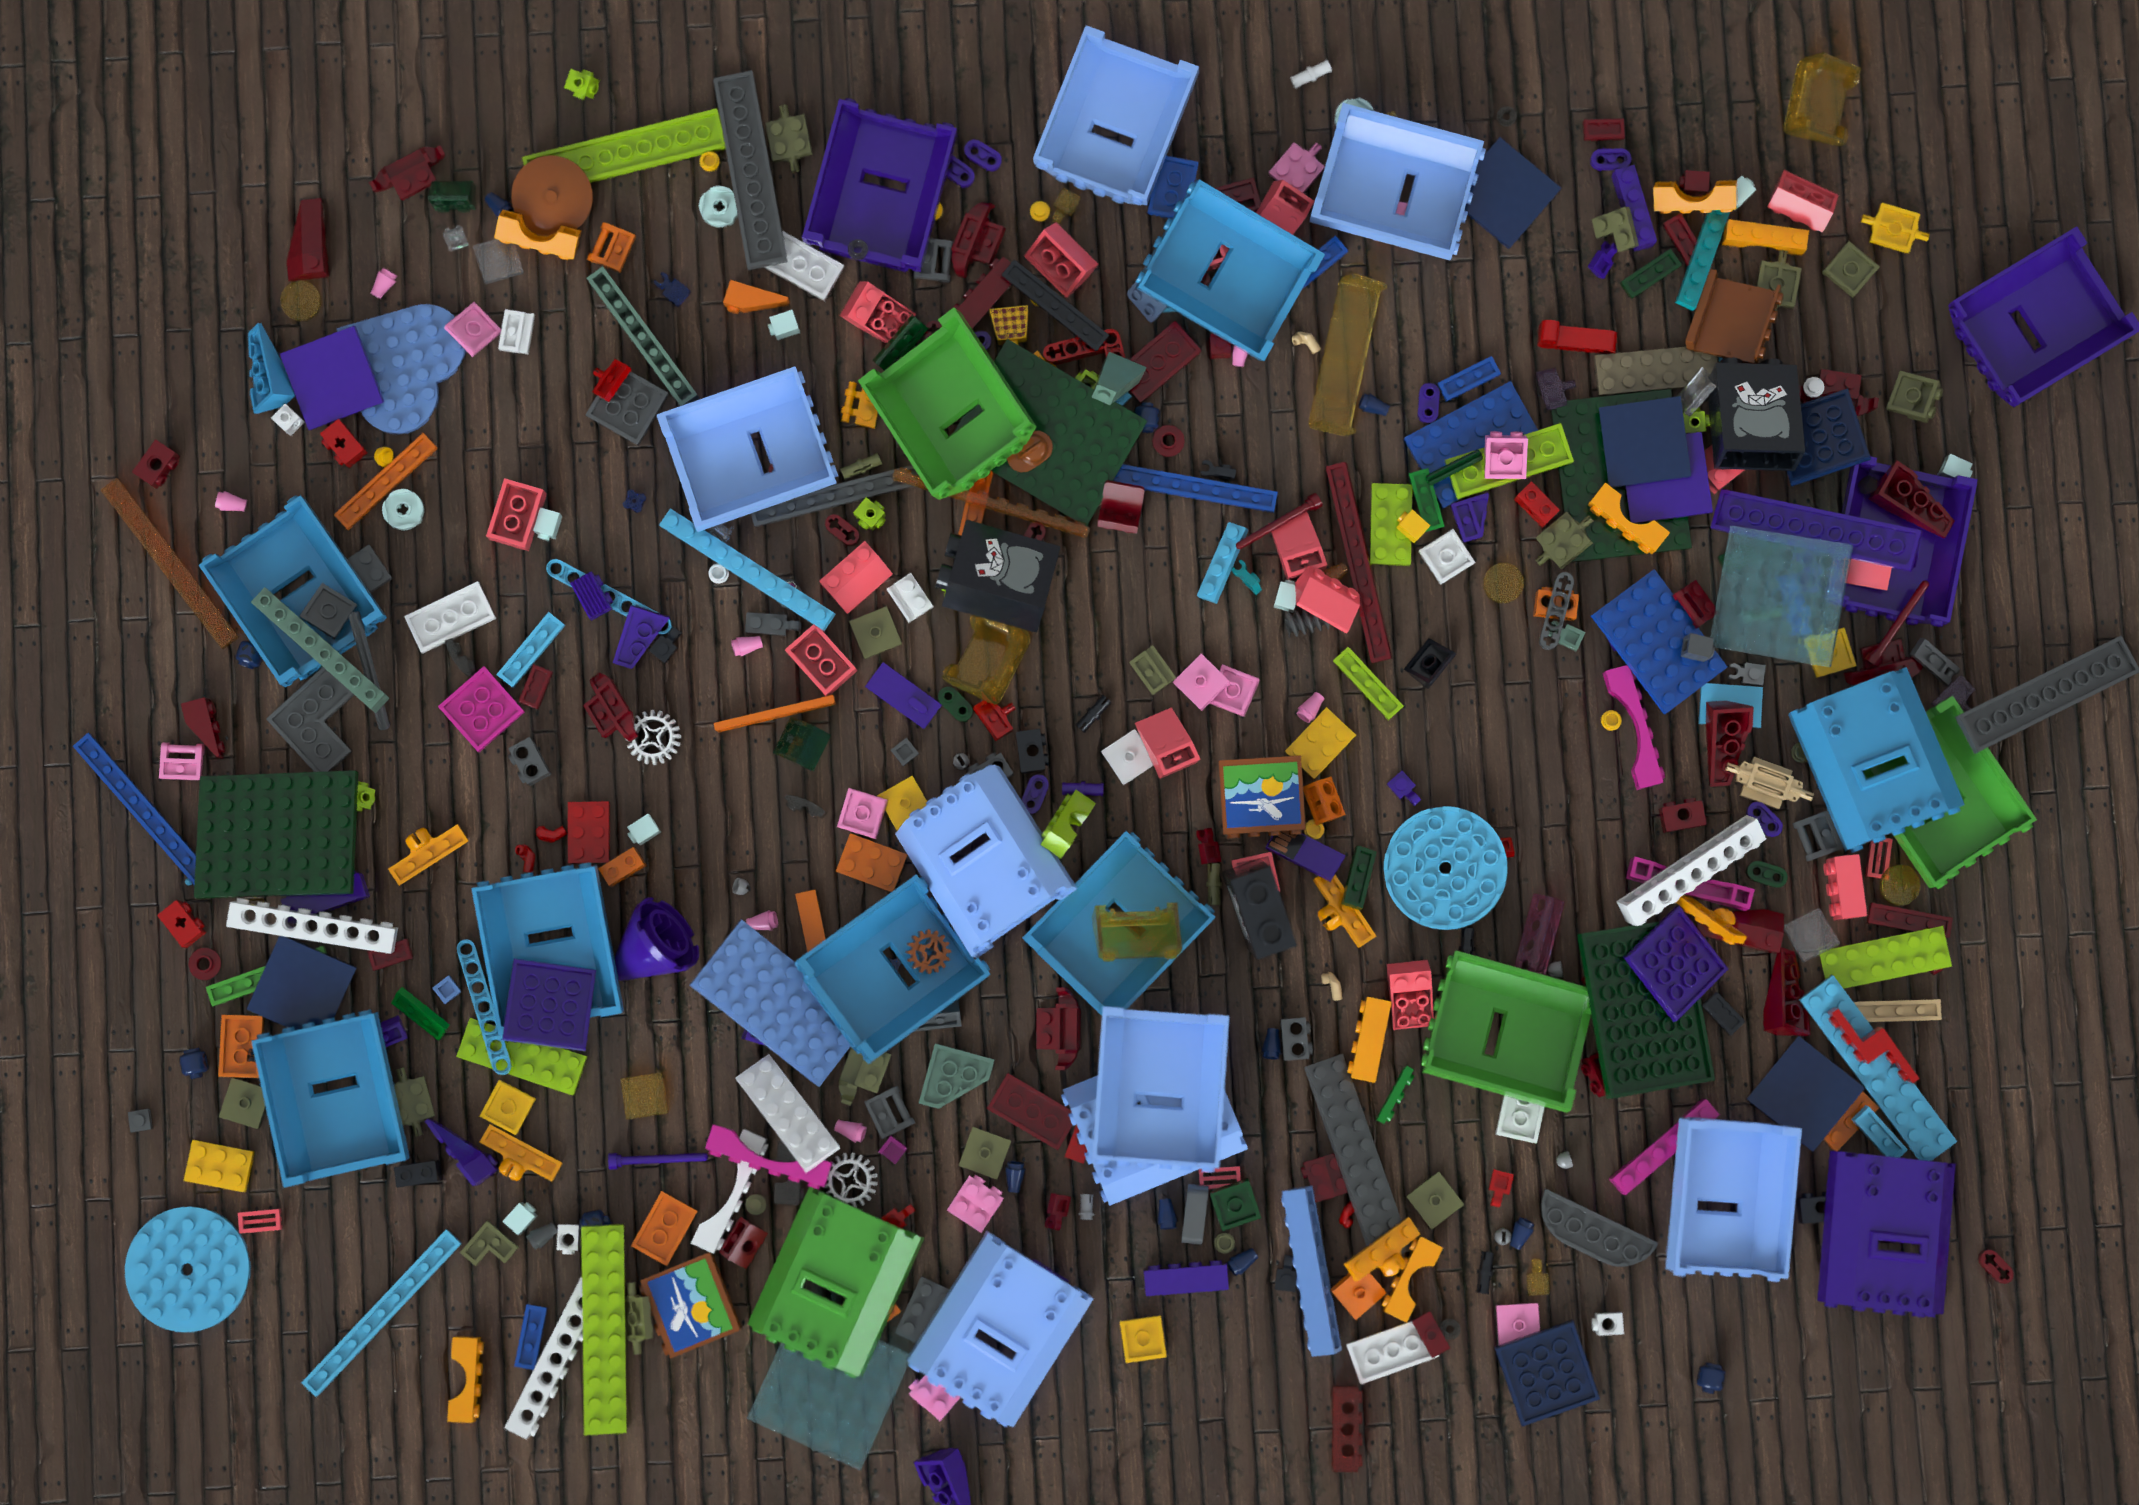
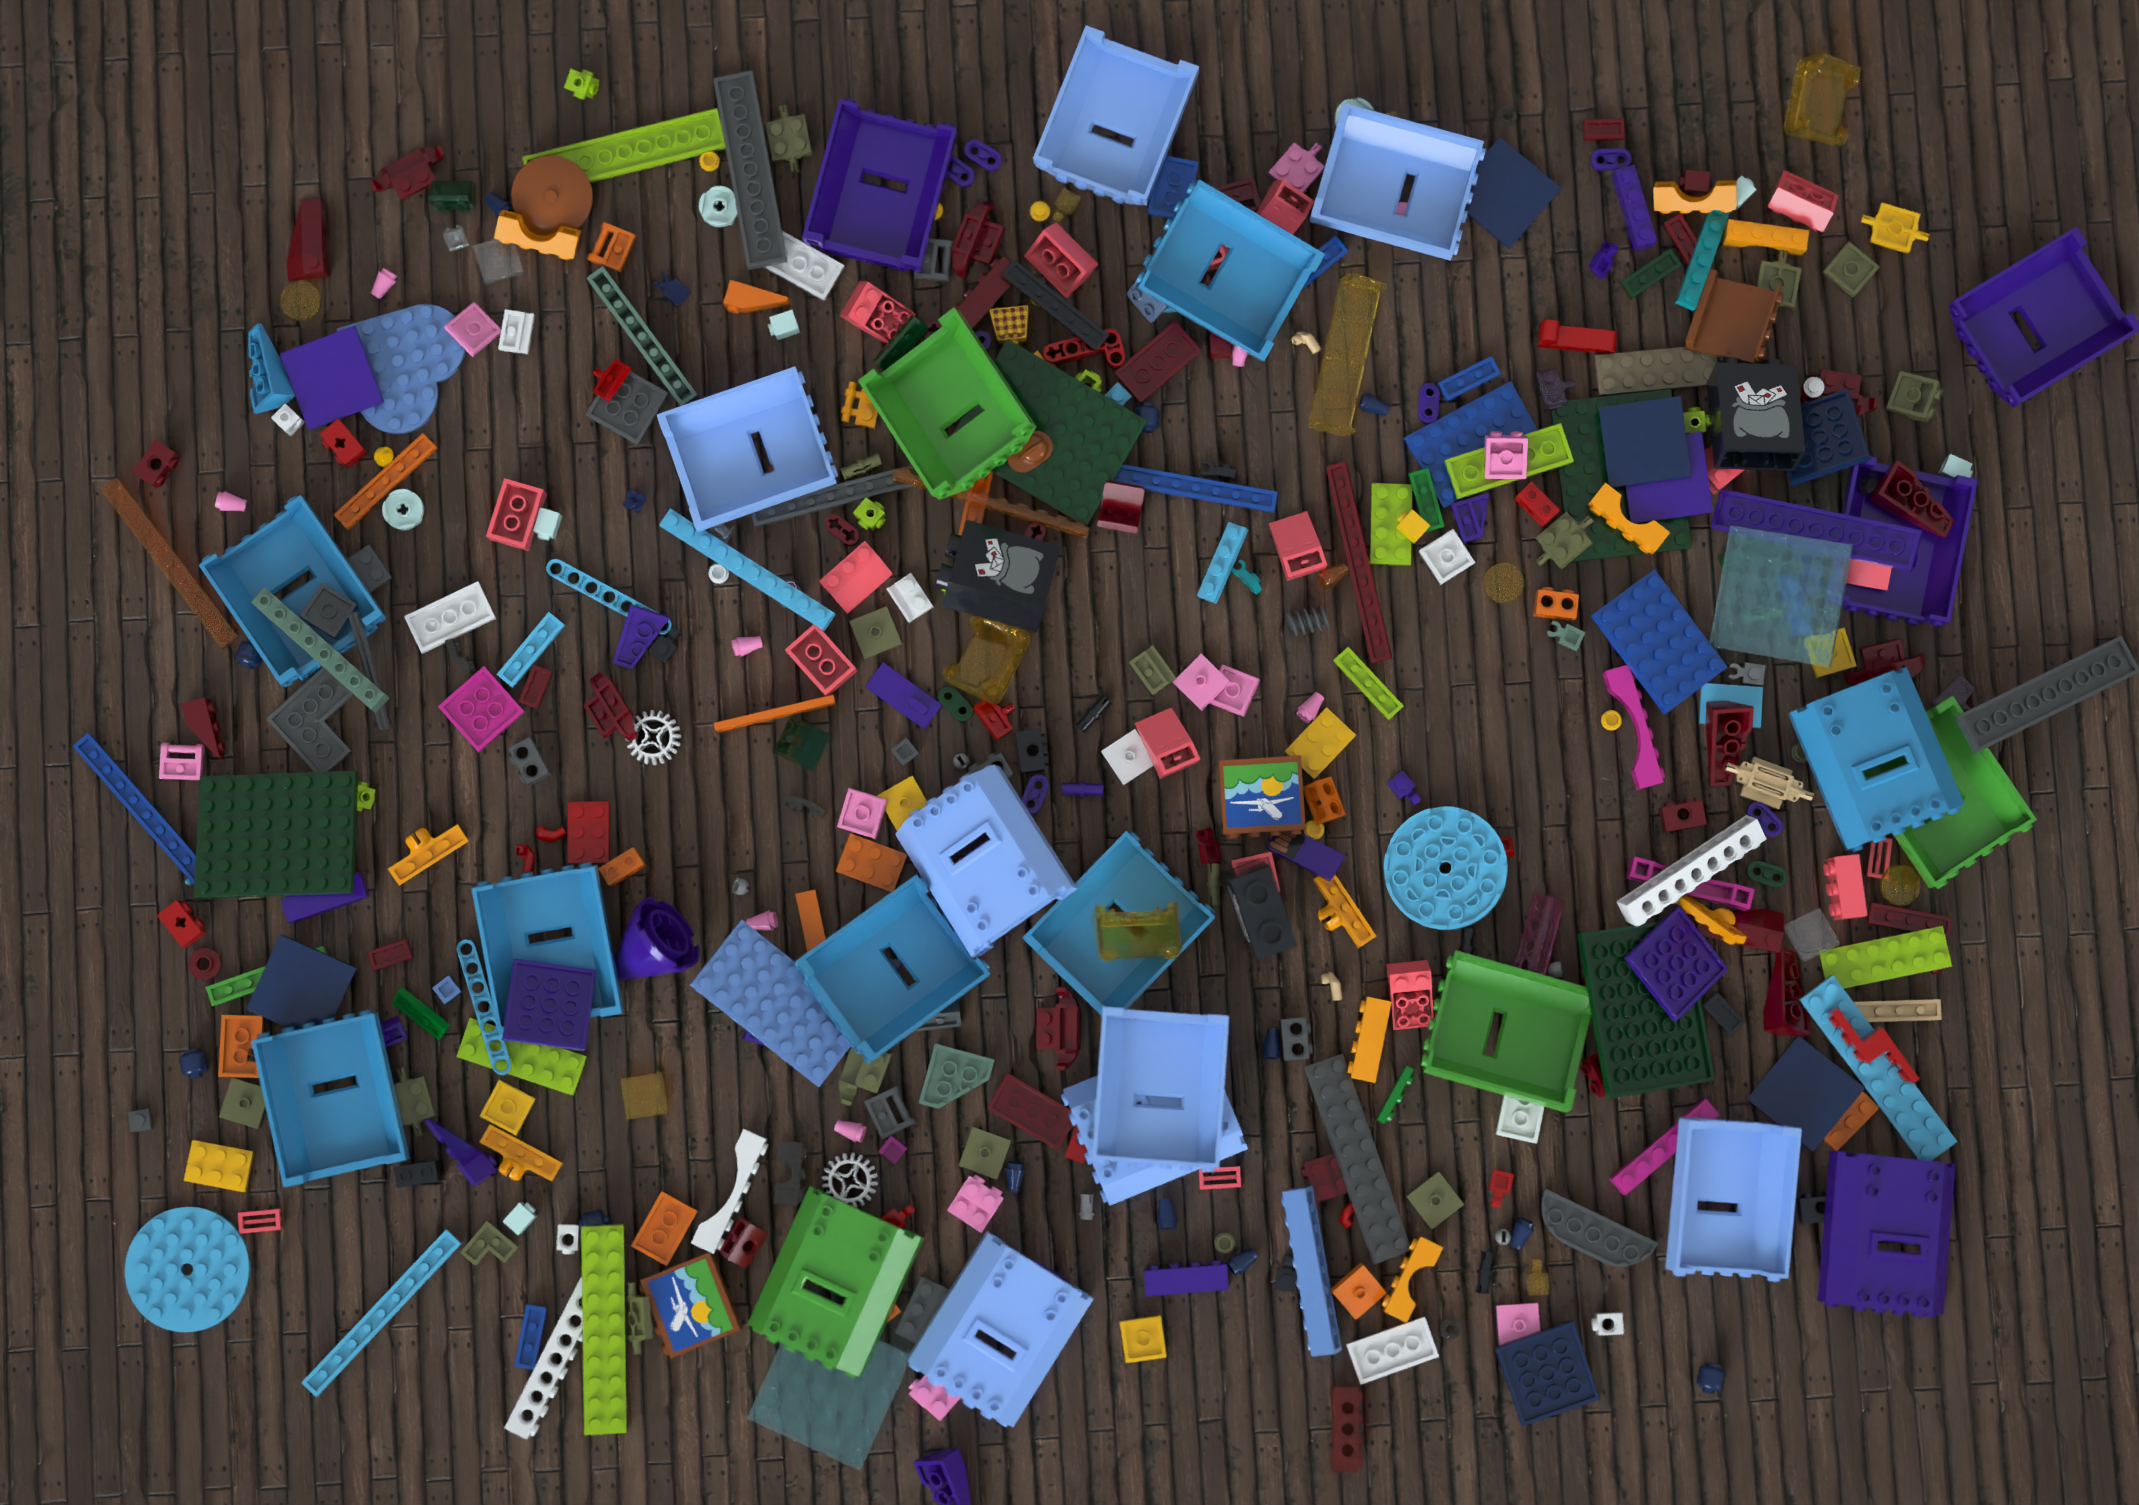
white brick [226,898,398,954] -> none
light orange arch [447,1336,484,1423] -> none
dark grey cone [526,1222,558,1250] -> none
dark purple brick [570,571,614,621] -> none
dark purple piece [608,1153,708,1170] -> none
light aqua brick [627,814,661,845] -> none
dark pink arch [705,1124,833,1189] -> none
white plate [735,1054,840,1173] -> none
dark grey plate [745,612,802,636] -> none
olive plate [746,1194,767,1215] -> none
clear smoke plate [848,239,868,260] -> none
dark orange gear [905,929,951,974] -> none
lime arch [1040,790,1096,859] -> none
dark red plate [1045,1193,1071,1231] -> none
sand green slope [1091,352,1146,405] -> none
dark red piece [1152,425,1185,457] -> none
dark grey beam [1181,1184,1209,1245] -> none
dark green plate [1209,1178,1261,1231] -> none
dark red piece [1236,493,1323,550] -> none
light aqua brick [1273,580,1296,613] -> none
white pin [1290,60,1332,89] -> none
coral slope [1295,565,1360,634] -> none
dark green plate [1341,845,1377,910] -> none
light orange plate [1344,1217,1421,1282] -> none
black slope [1404,638,1456,689] -> none
dark red plate [1412,1311,1450,1358] -> none
dark green axle [1426,450,1483,485] -> none
dark grey beam [1539,572,1574,650] -> none
light grey hinge [1557,1151,1573,1169] -> none
olive plate [1591,207,1639,252] -> none
dark red plate [1672,580,1720,629] -> none
clear plate [1677,367,1716,417] -> none
dark grey brick [1681,633,1715,662] -> none
dark grey plate [1792,810,1843,862] -> none
medium azure plate [1851,1105,1908,1158] -> none
dark red piece [1864,580,1929,667] -> none
dark grey plate [1909,638,1960,686] -> none
dark red beam [1978,1249,2014,1284] -> none

